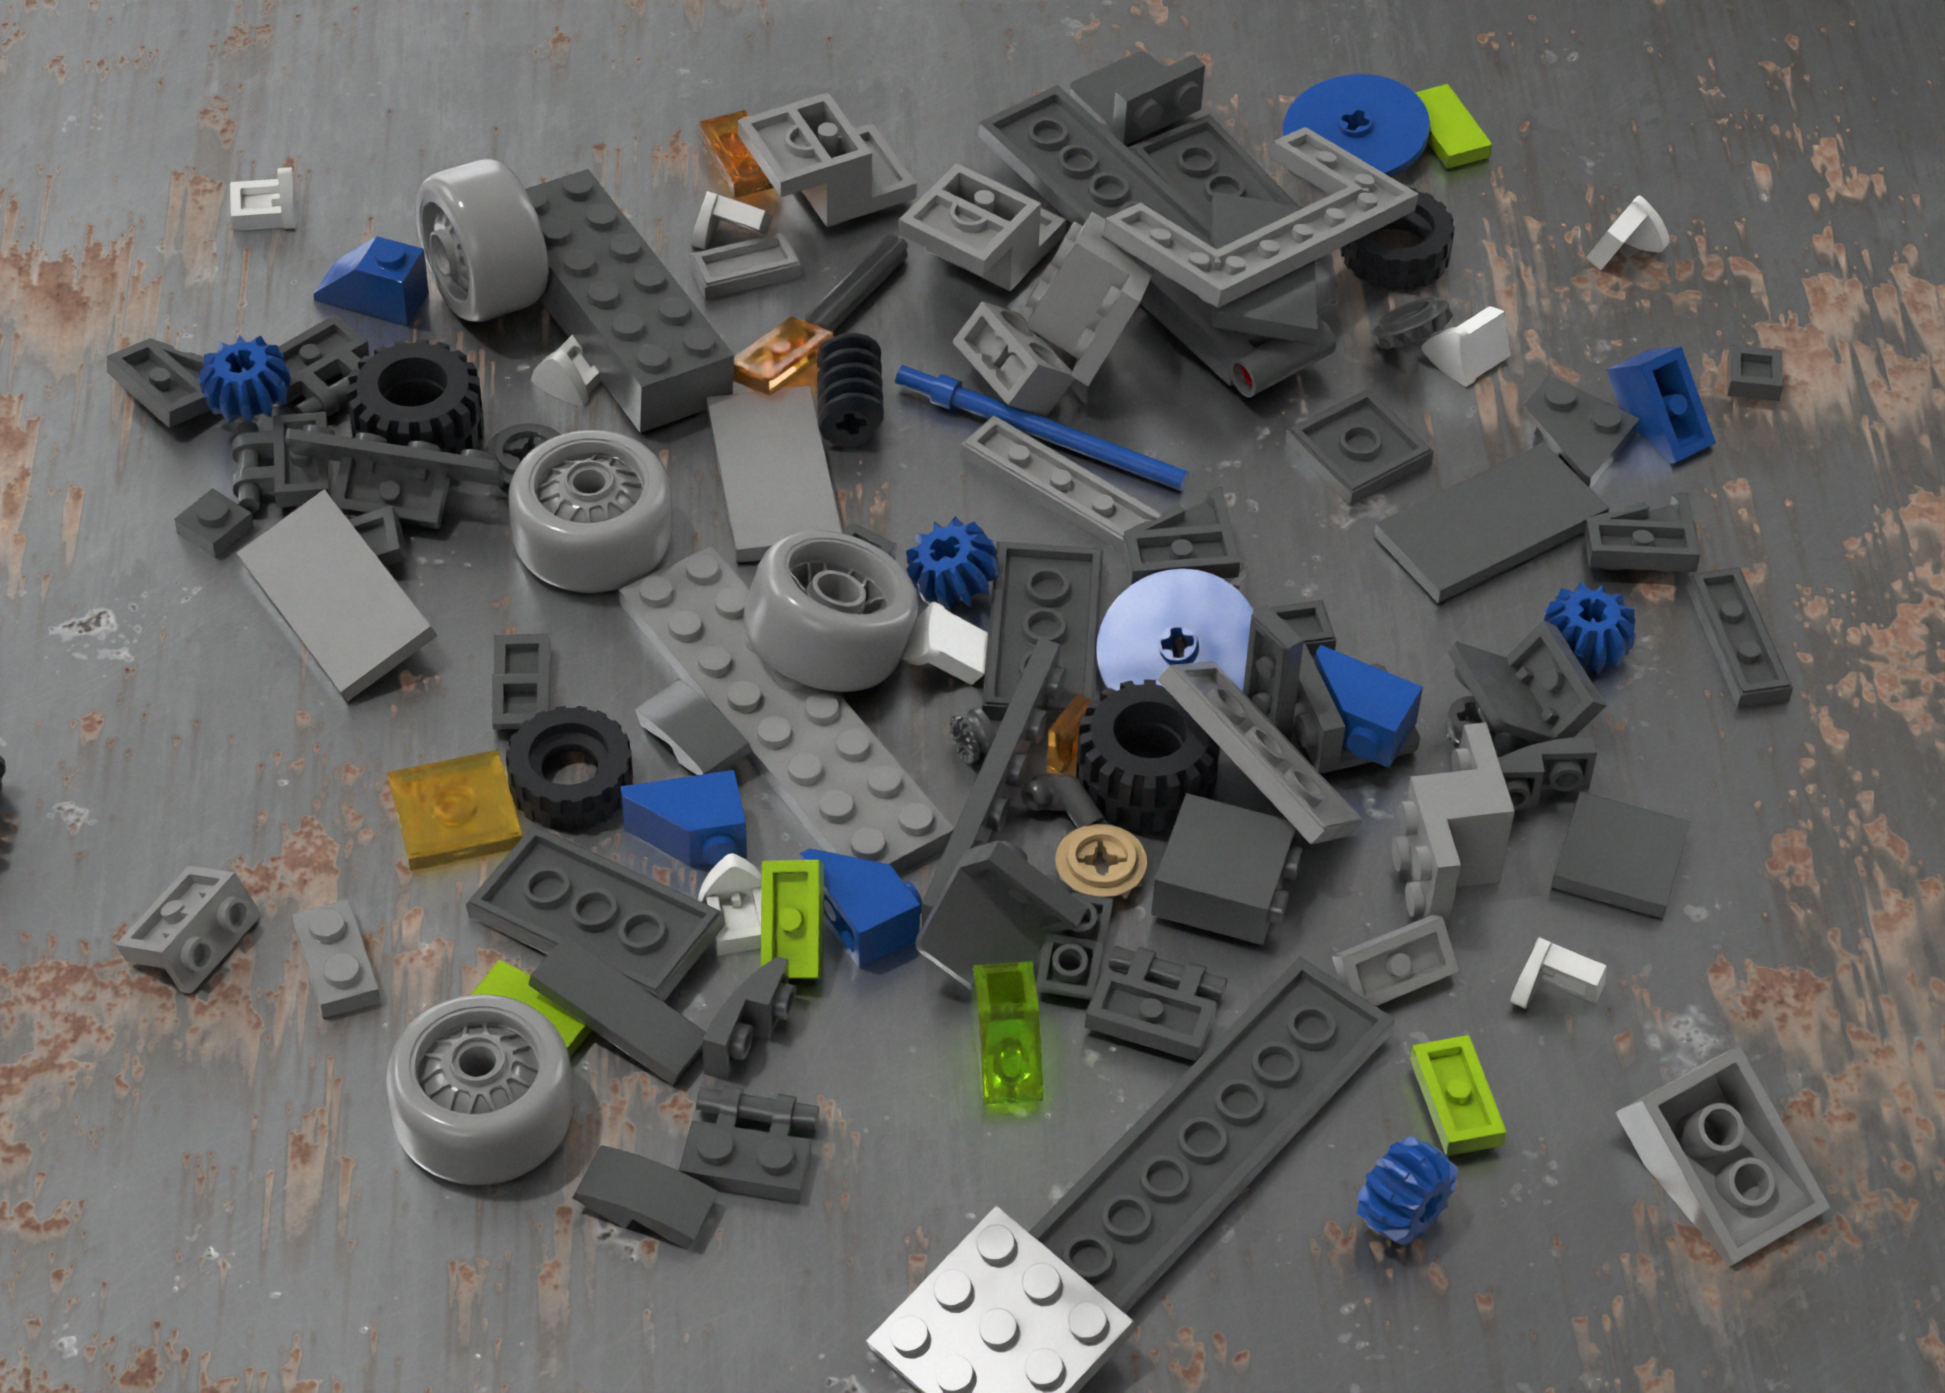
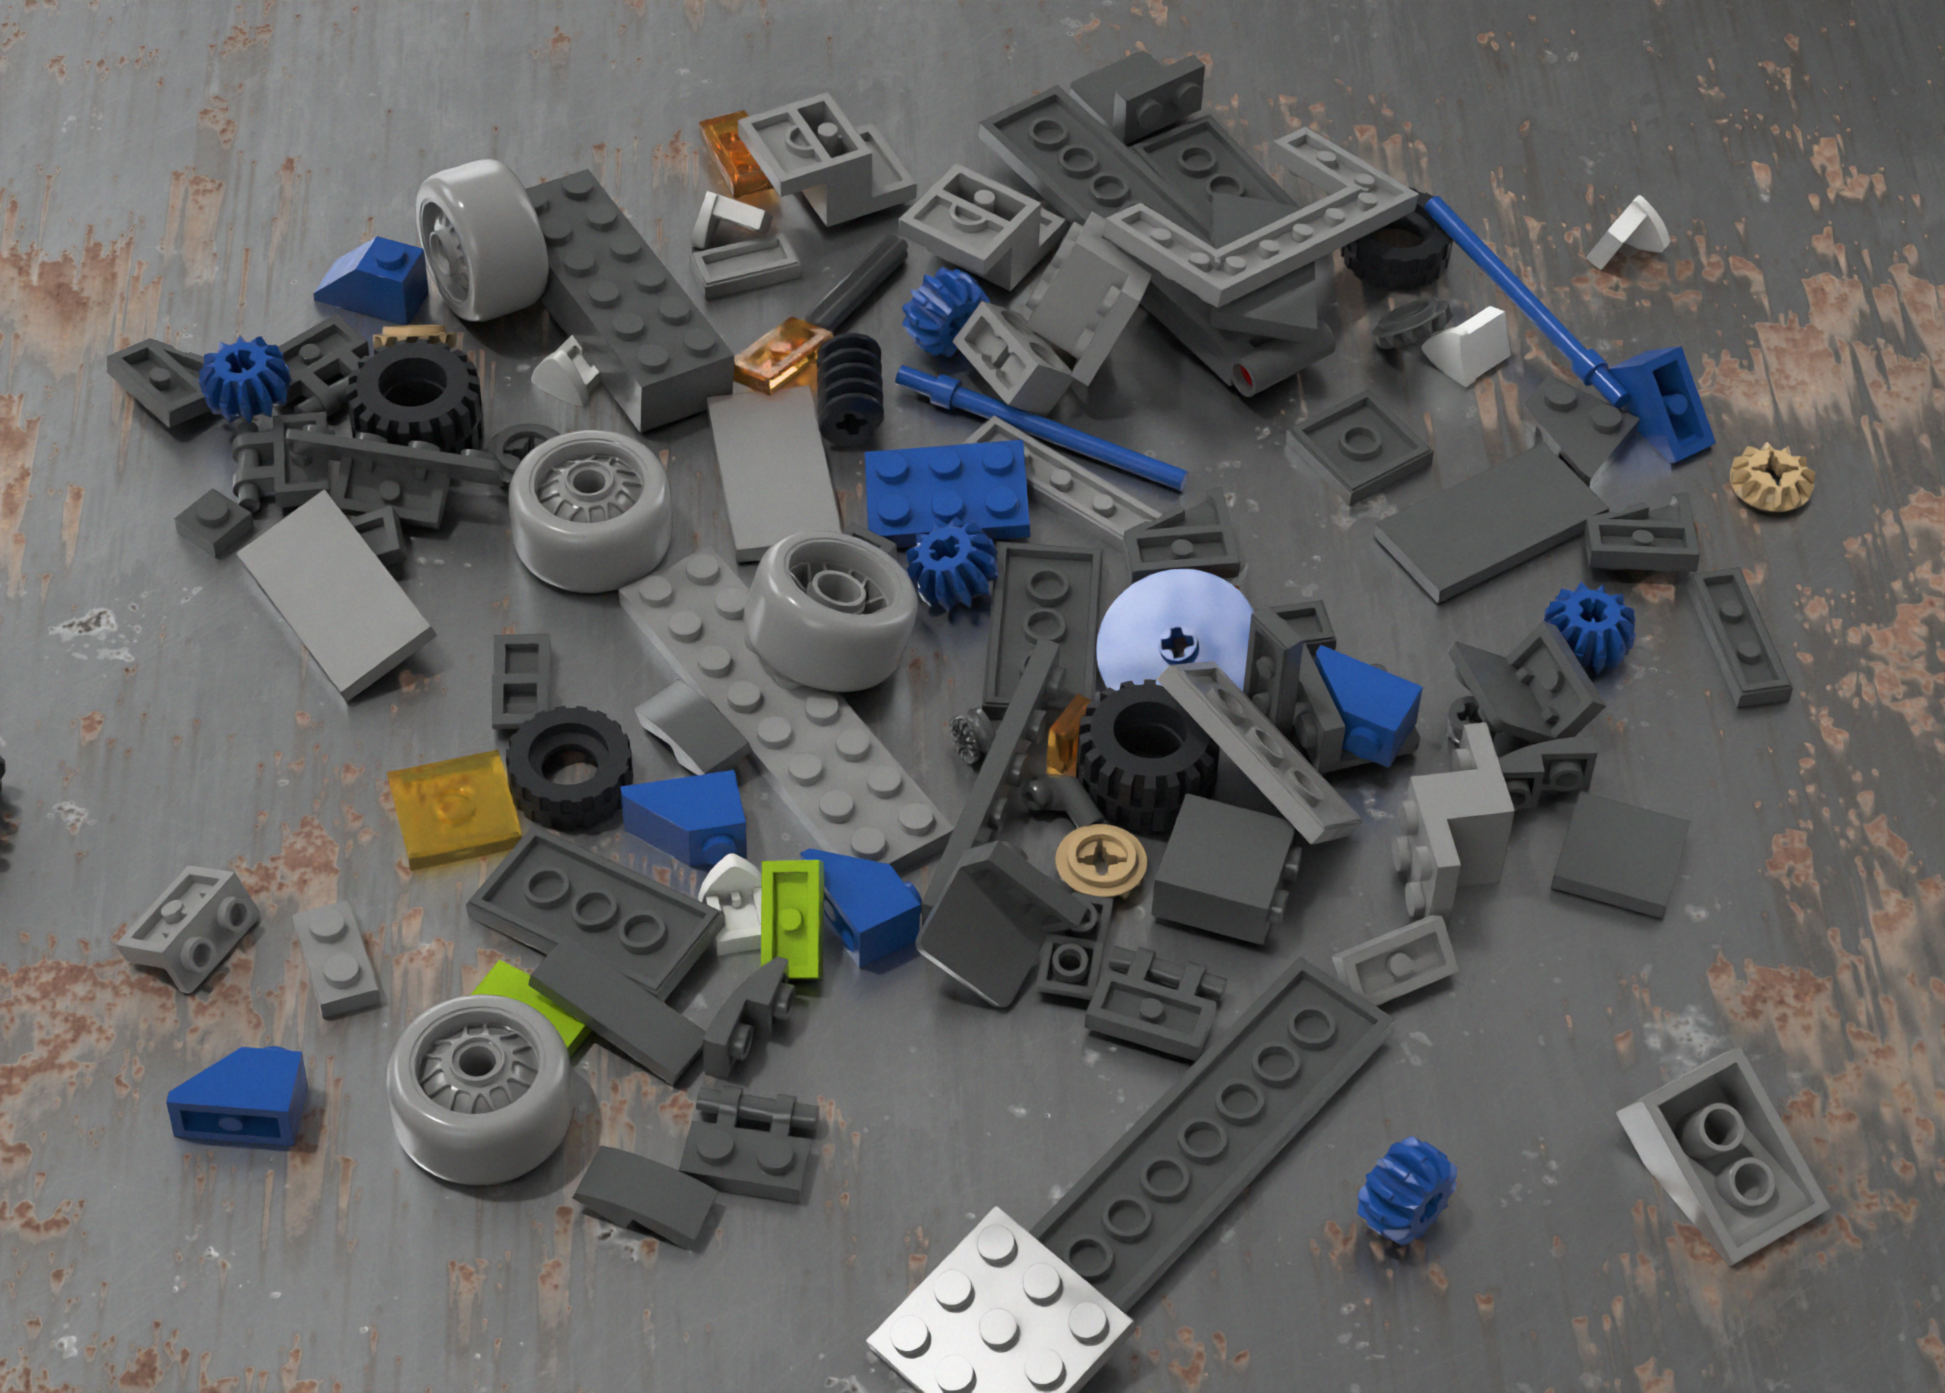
white tile [230,167,298,231] -> none
white tile [902,602,988,685] -> none
clear neon green slope [971,961,1044,1105] -> none
blue piece [1283,74,1430,177] -> none
lime plate [1410,1035,1507,1156] -> none
lime tile [1415,84,1492,169] -> none
white tile [1510,937,1606,1009] -> none
dark grey plate [1727,345,1783,401] -> none
none -> blue slope [166,1046,308,1146]
none -> tan gear [373,325,456,349]
none -> blue plate [865,440,1031,548]
none -> blue gear [902,267,990,358]
none -> blue bar [1424,196,1631,409]
none -> tan gear [1730,442,1816,512]

